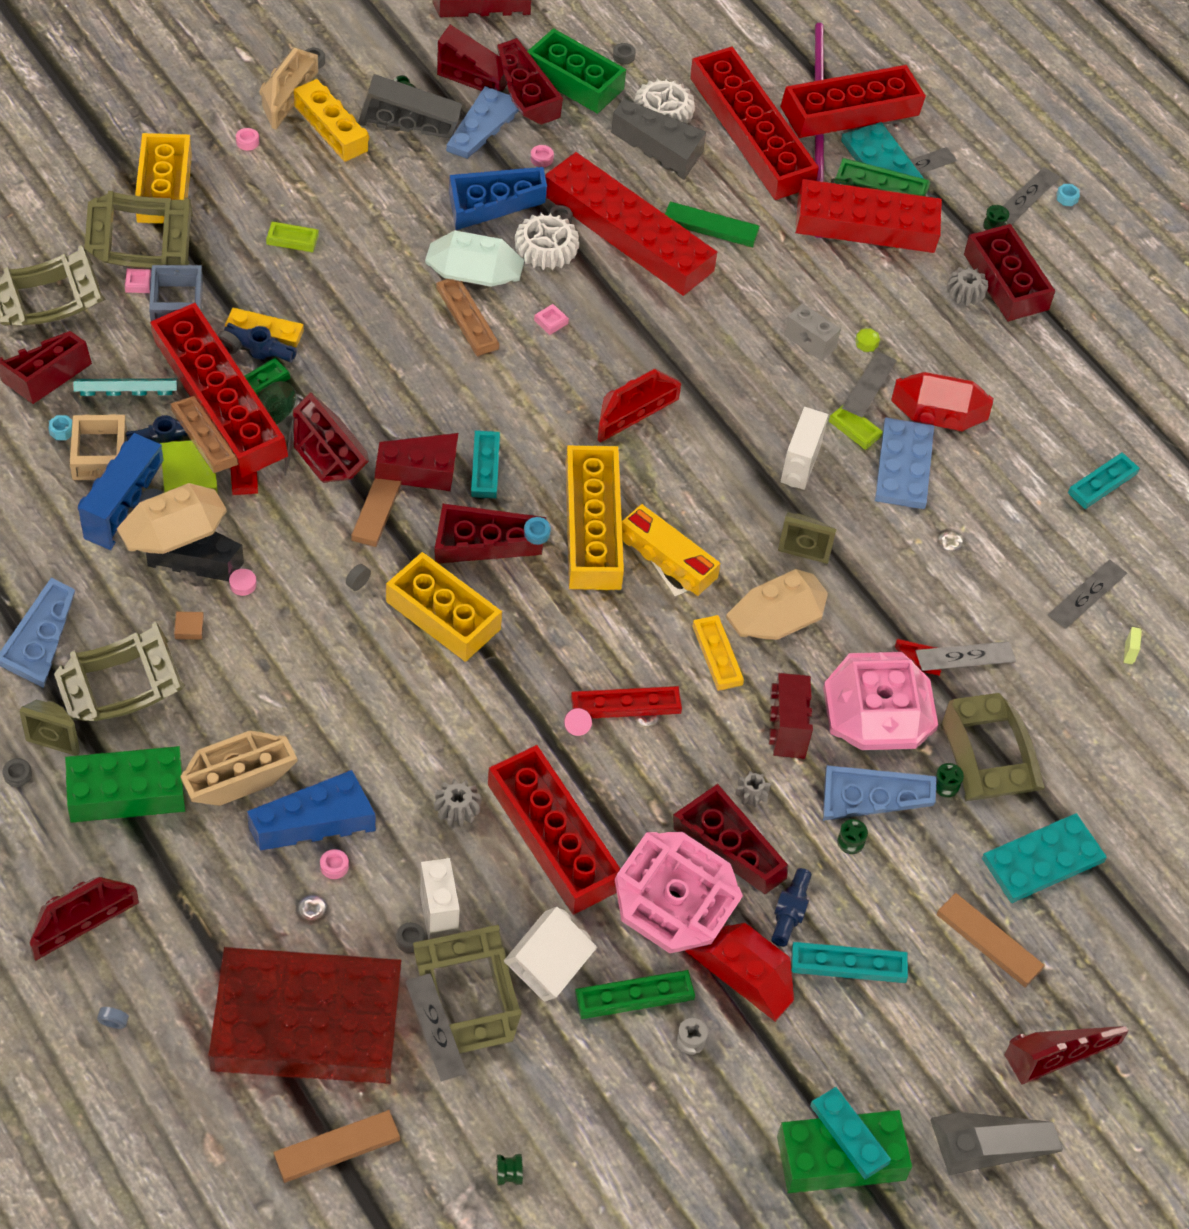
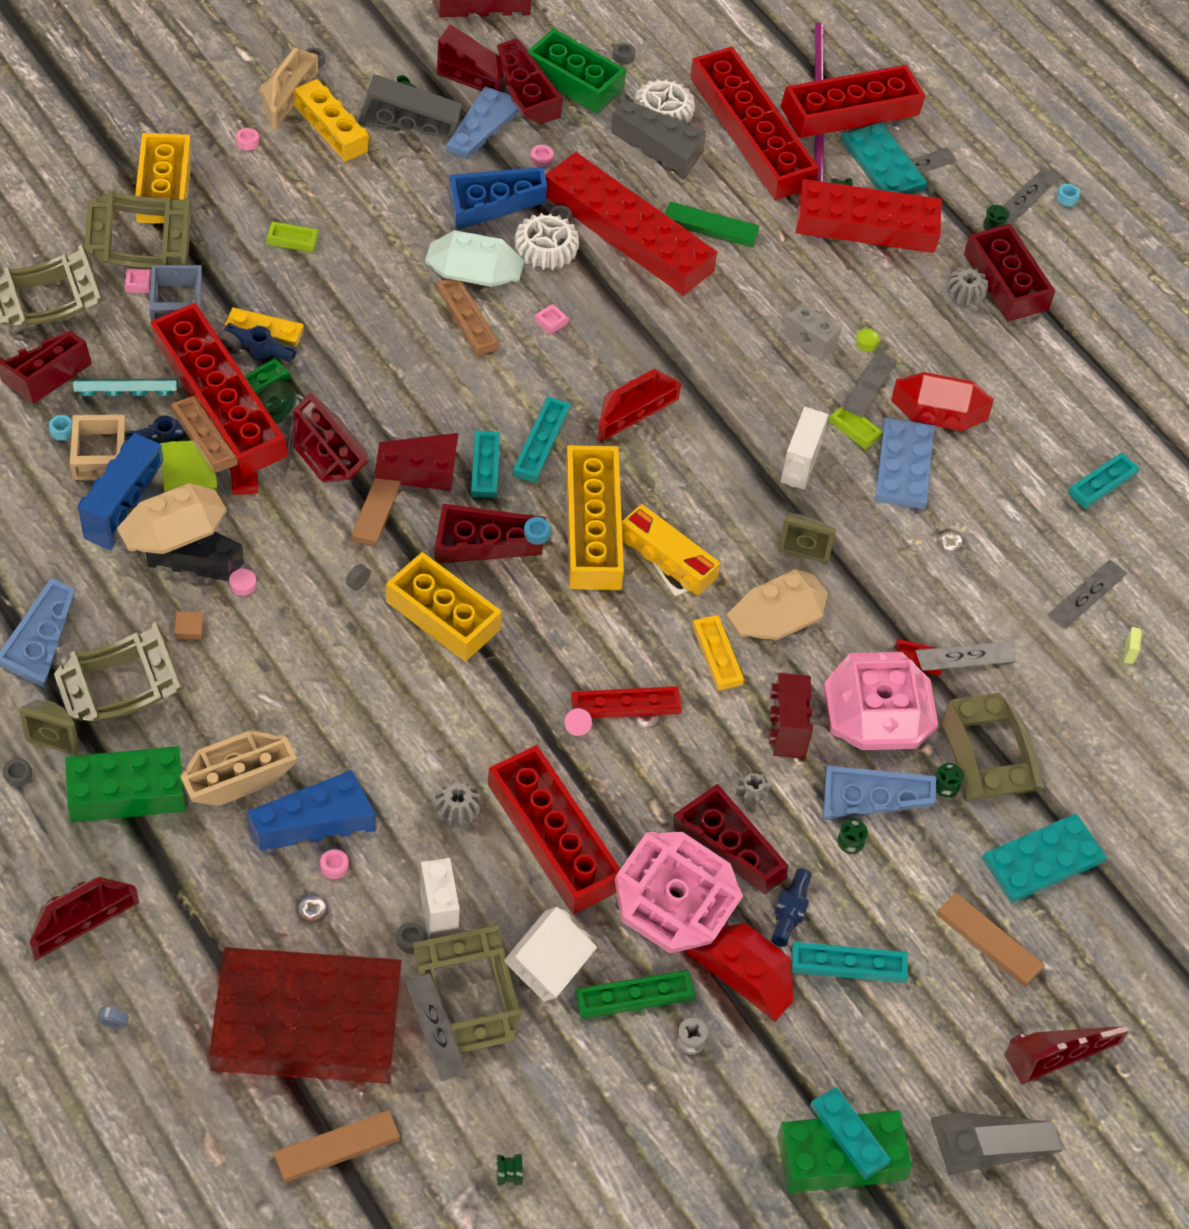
green tile [835,158,930,196] -> none
none -> teal plate [512,396,571,483]

